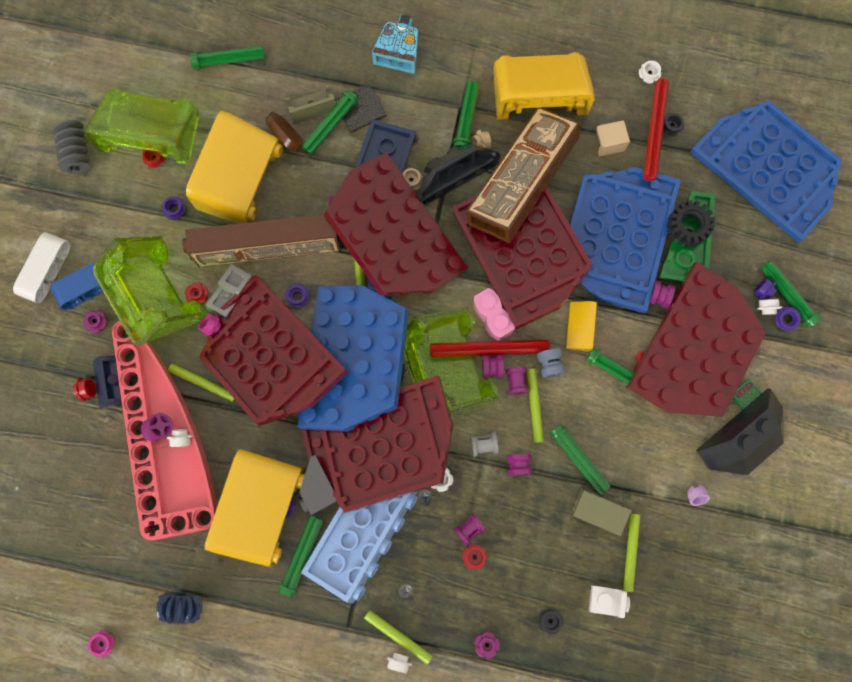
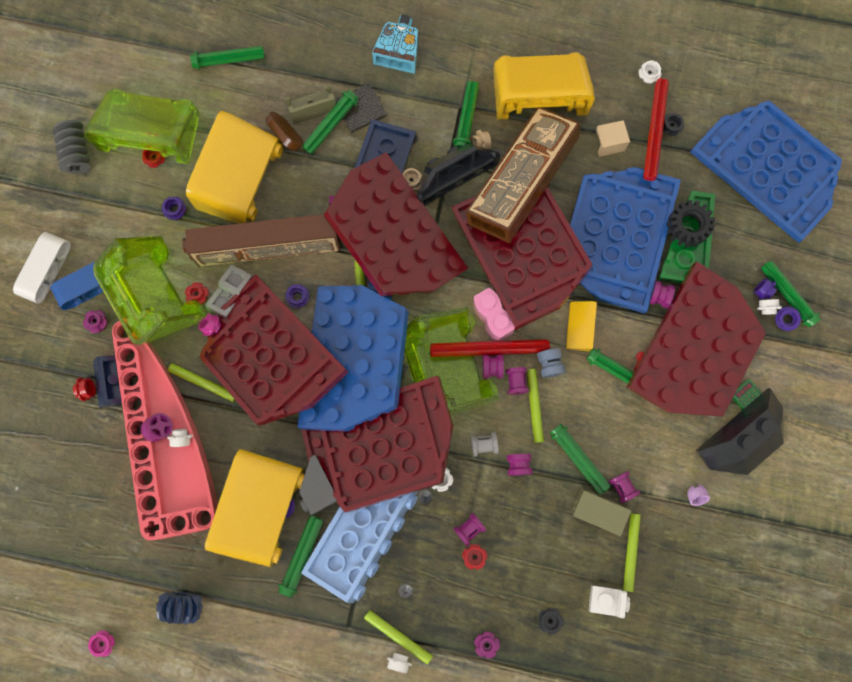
none -> magenta bush [608,471,640,503]

